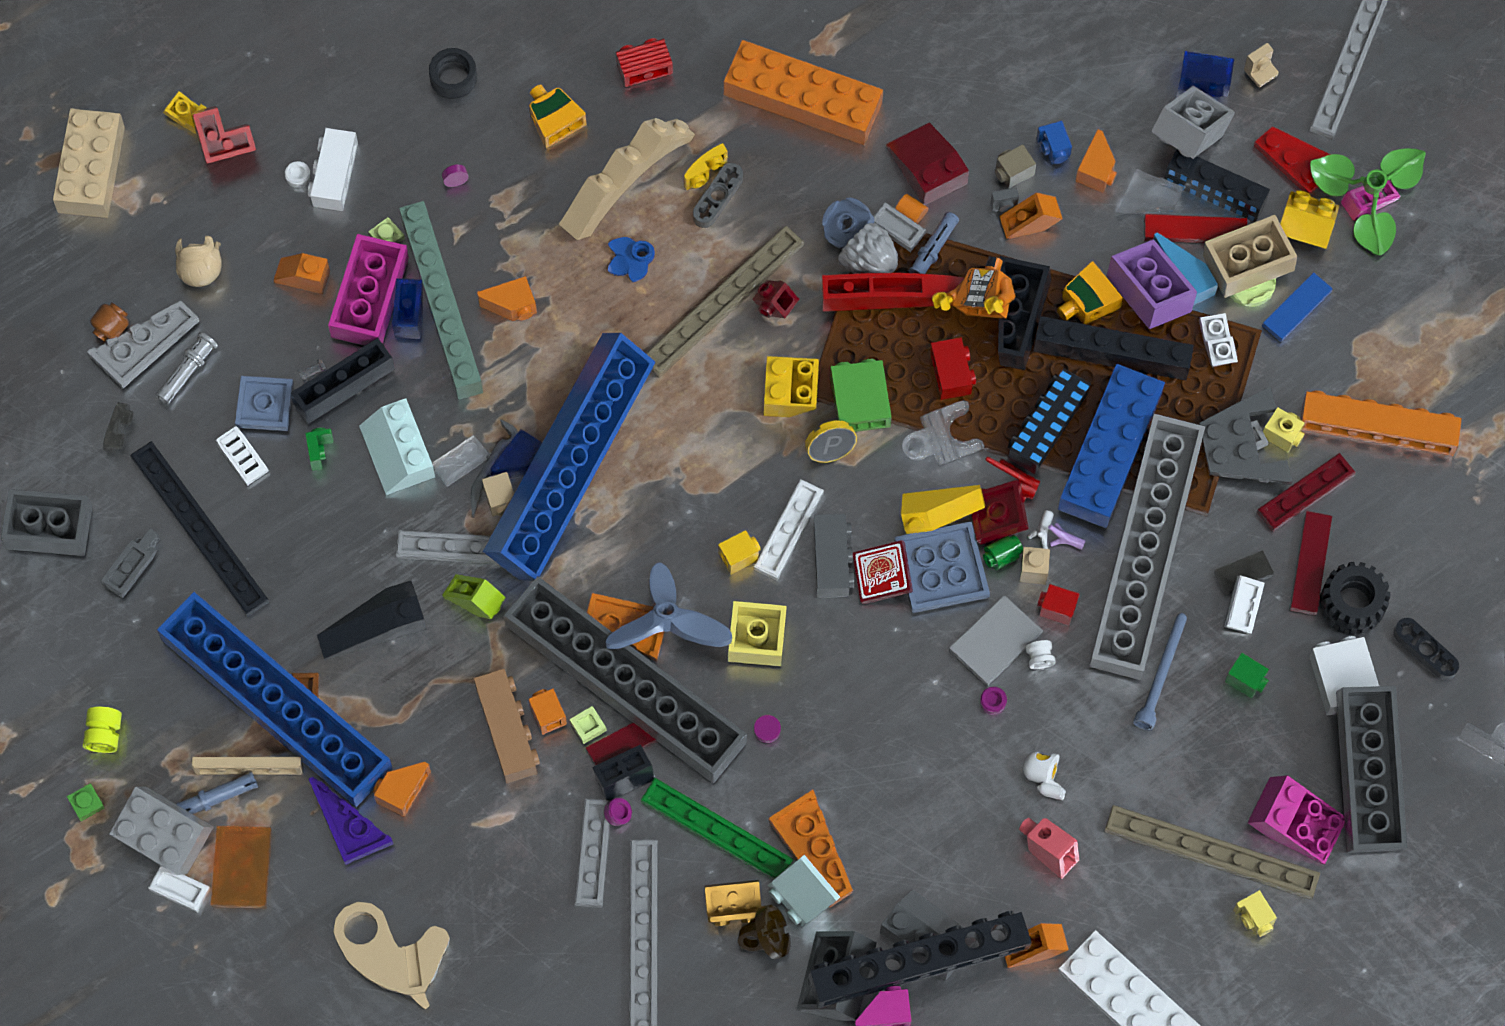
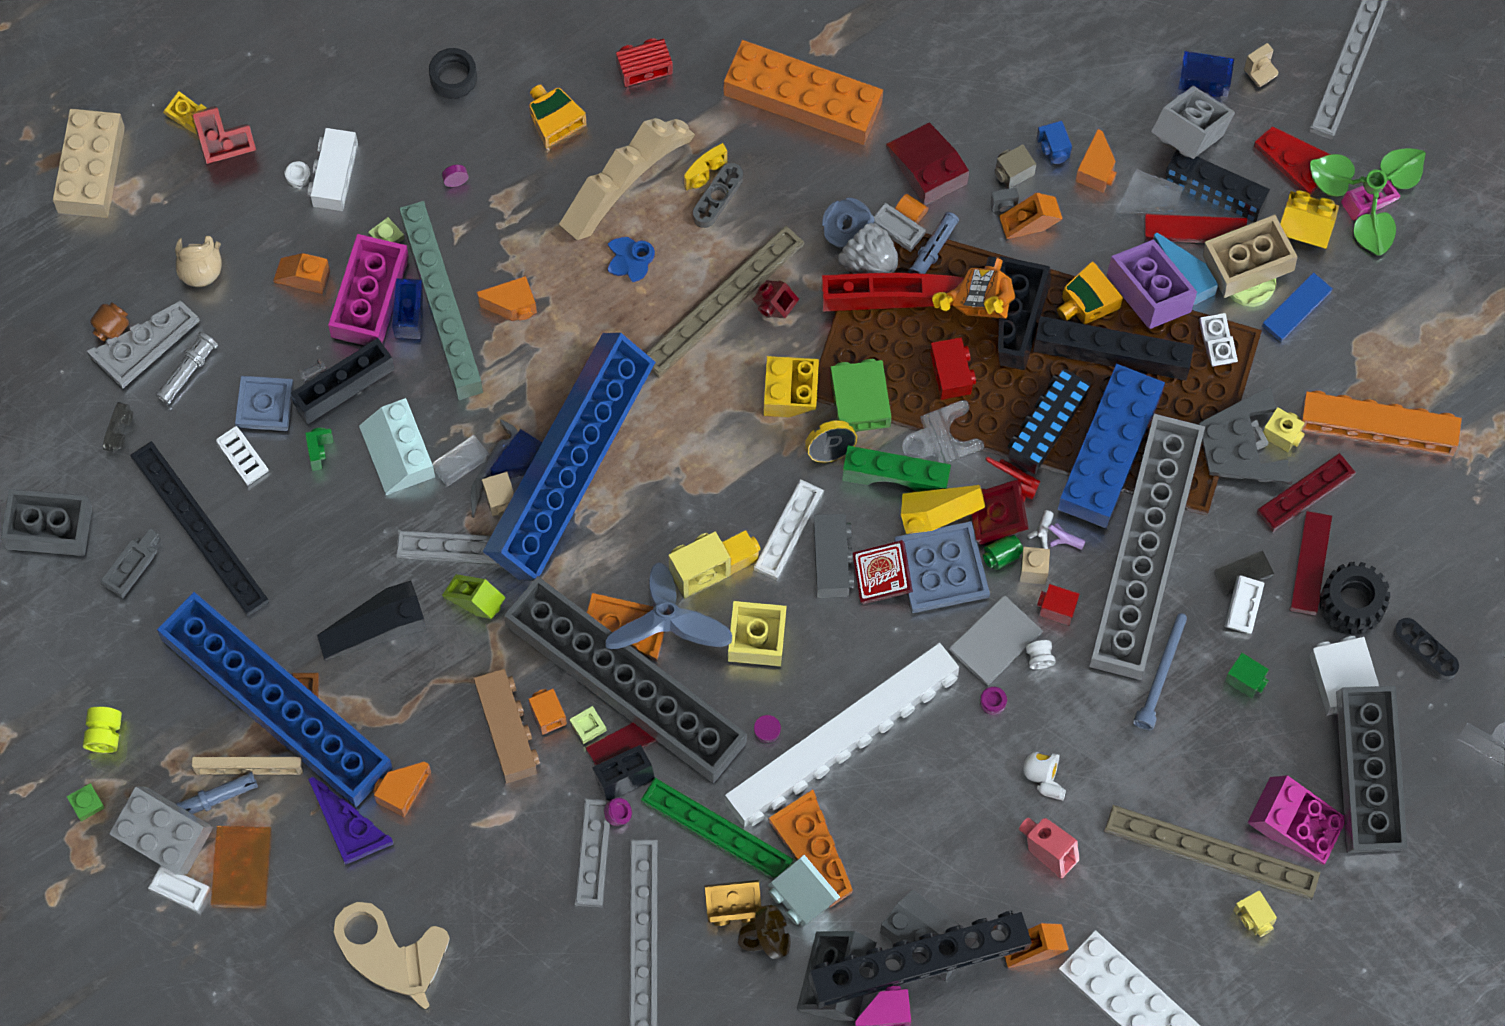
none -> light yellow brick [669,531,731,599]
none -> white brick [725,643,959,828]
none -> green arch [842,445,951,492]

